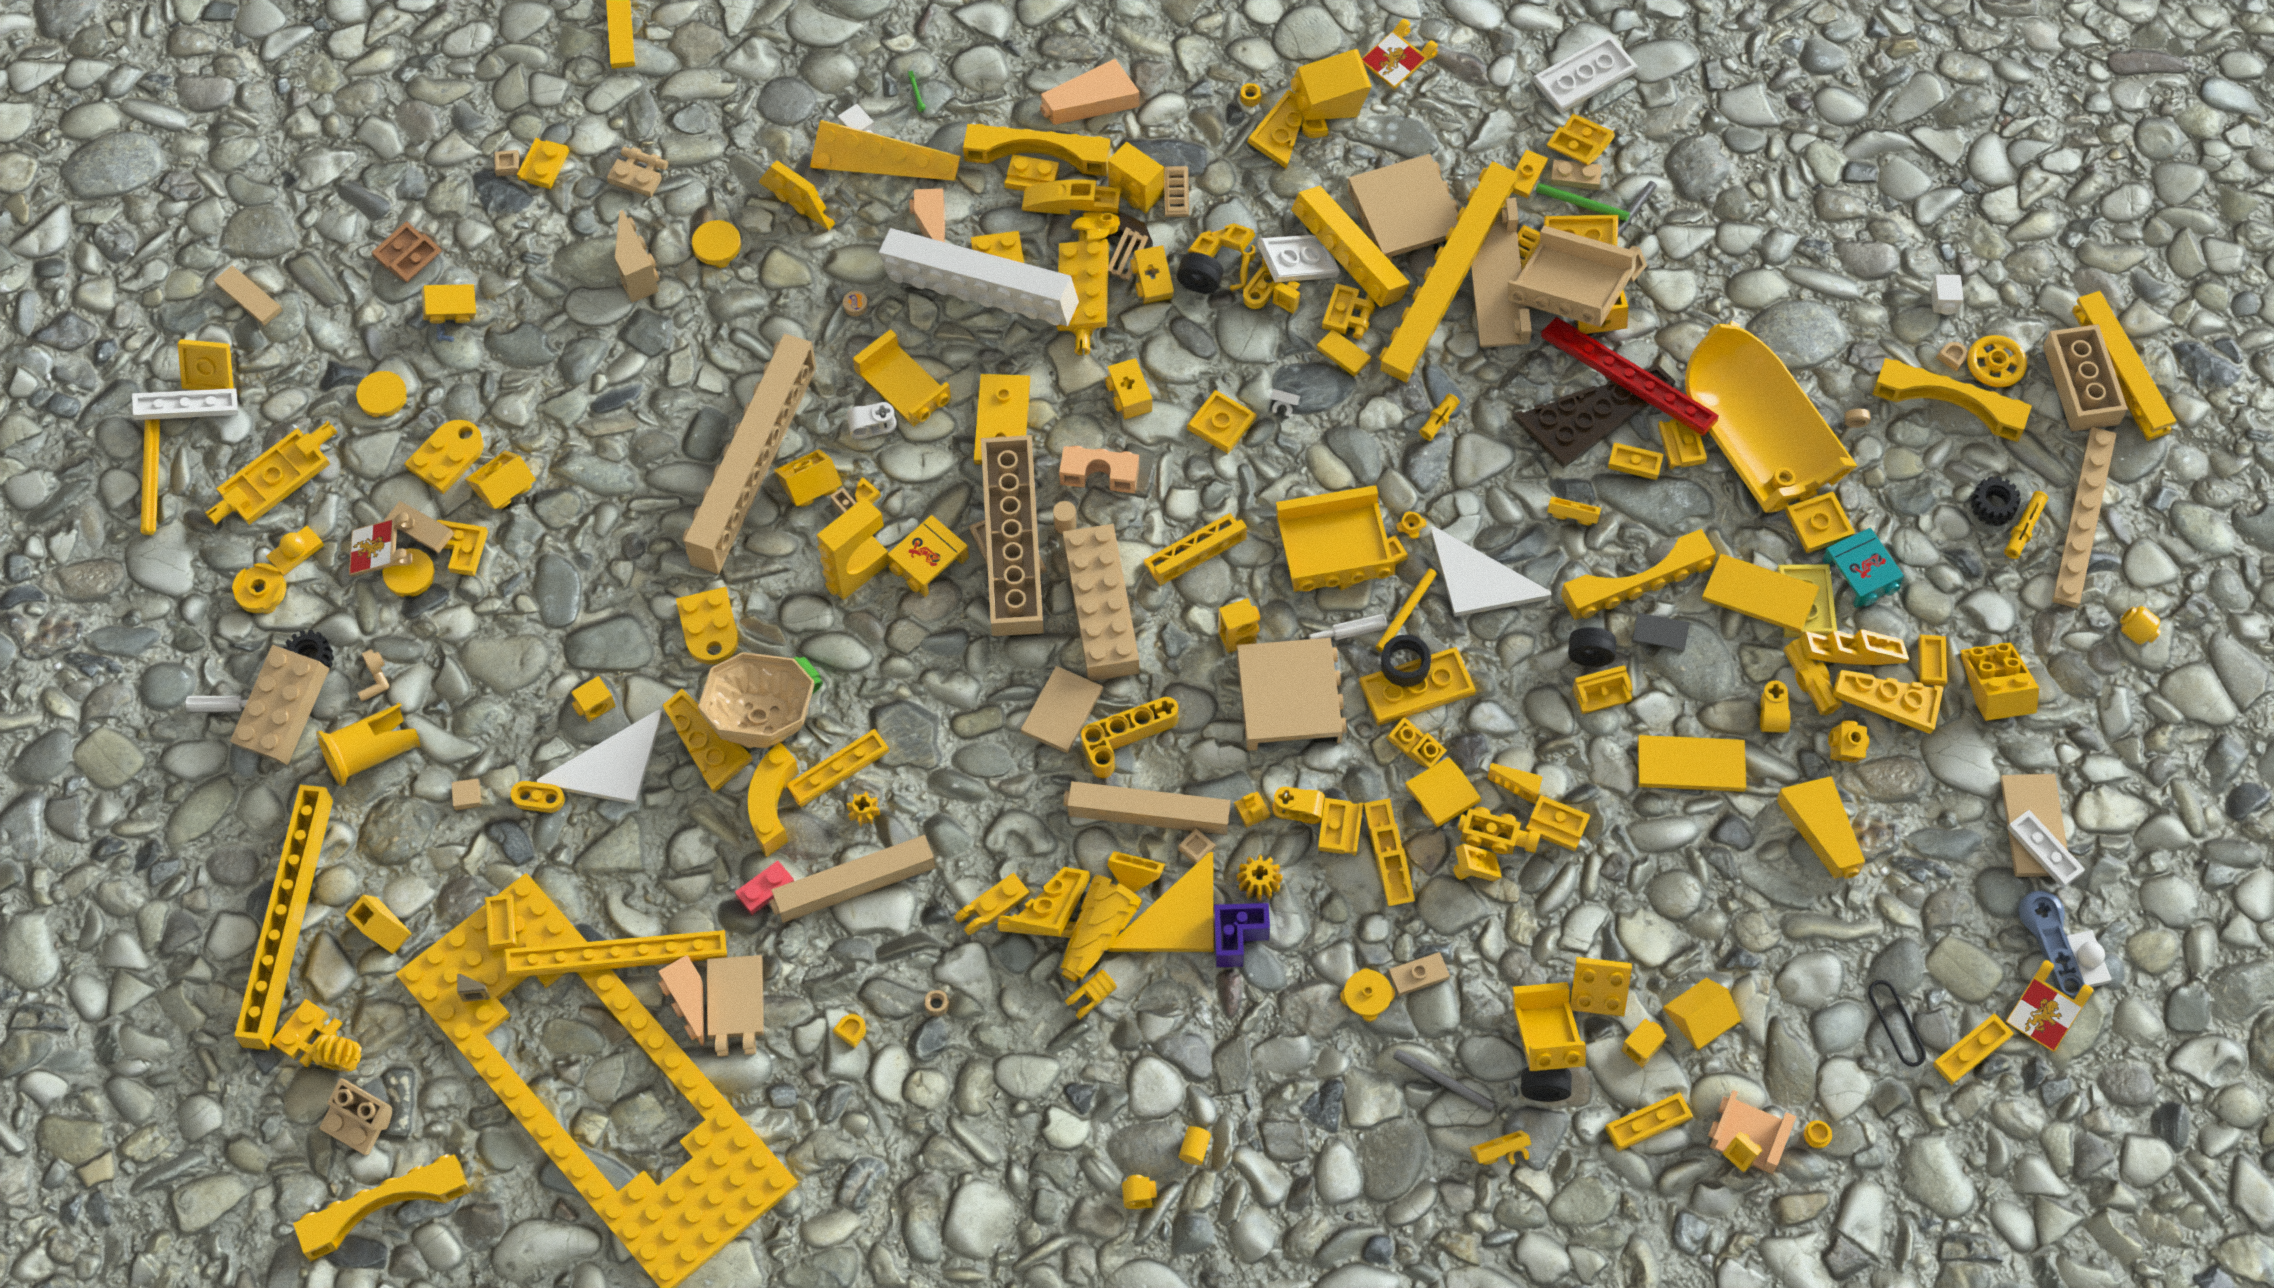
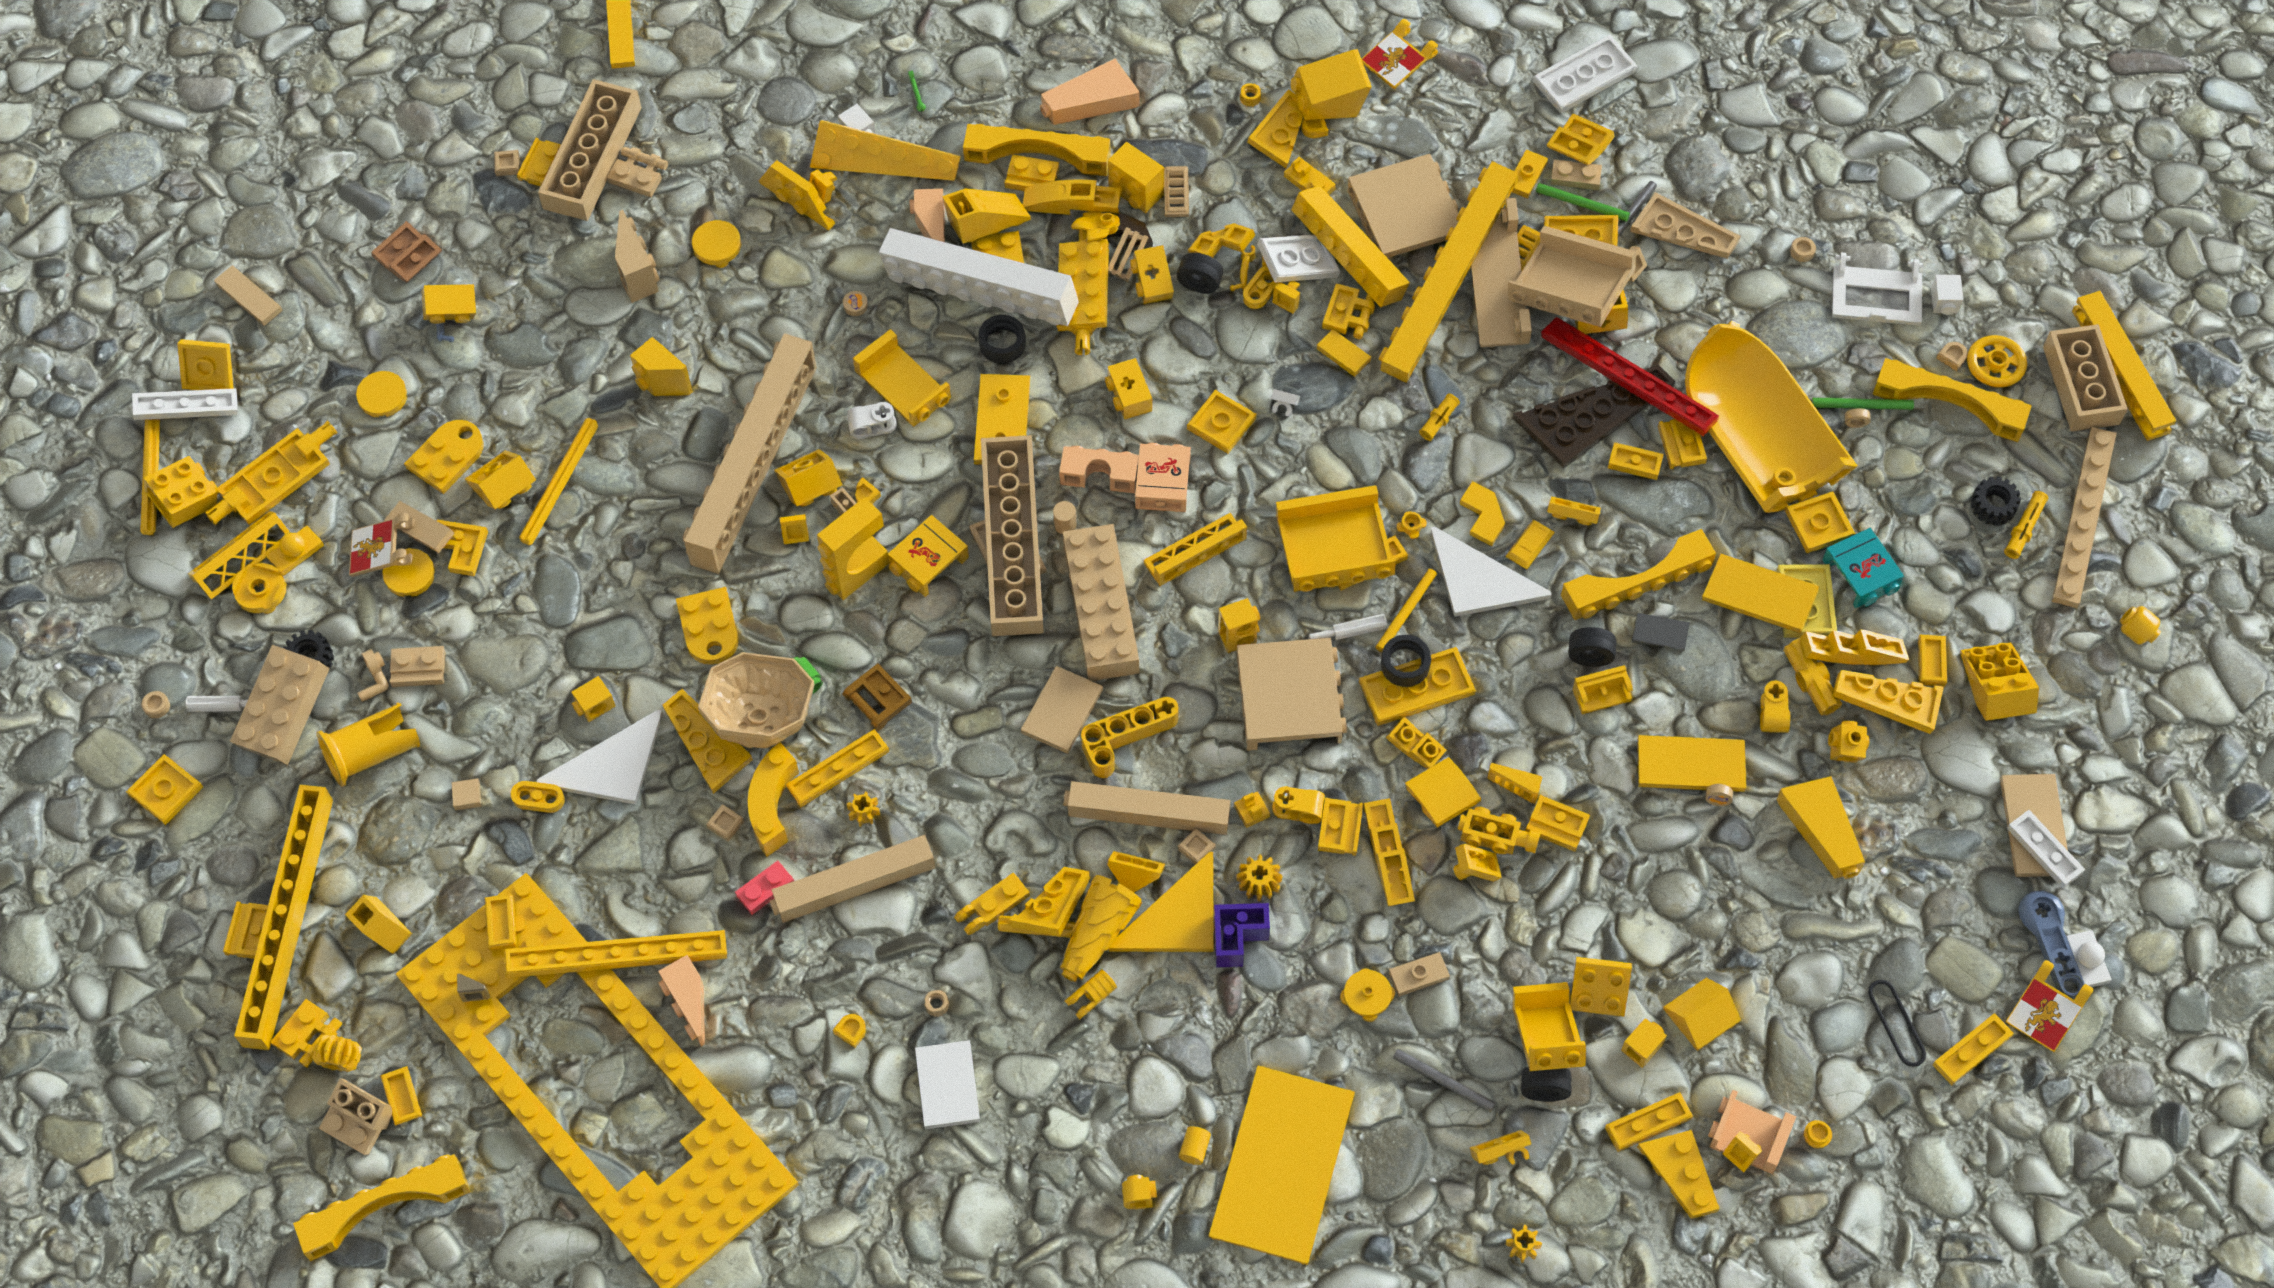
tan tile [707,955,764,1057] -> none
none -> yellow tile [126,754,203,825]
none -> tan tile [141,691,170,718]
none -> yellow brick [144,456,219,528]
none -> yellow fence [188,511,290,600]
none -> yellow plate [223,901,268,959]
none -> yellow tile [380,1066,422,1126]
none -> tan plate [390,646,445,687]
none -> yellow axle [519,418,598,545]
none -> tan brick [538,79,642,221]
none -> yellow slope [630,337,693,396]
none -> tan tile [706,804,745,842]
none -> yellow tile [780,514,809,544]
none -> yellow tile [809,169,837,204]
none -> pearl gold plate [842,663,912,731]
none -> white tile [915,1040,980,1129]
none -> yellow slope [942,188,1031,244]
none -> black tyre [978,314,1026,364]
none -> light nougat panel [1135,443,1191,512]
none -> yellow piece [1209,1066,1355,1265]
none -> yellow plate [1284,157,1336,195]
none -> yellow tile [1460,481,1505,546]
none -> yellow tile [1505,519,1555,570]
none -> yellow gear [1505,1225,1542,1263]
none -> tan wing [1630,192,1741,259]
none -> yellow wing [1637,1130,1719,1219]
none -> tan tile [1705,784,1733,806]
none -> tan tile [1790,237,1816,262]
none -> bright green bar [1811,398,1914,410]
none -> white piece [1832,252,1923,326]

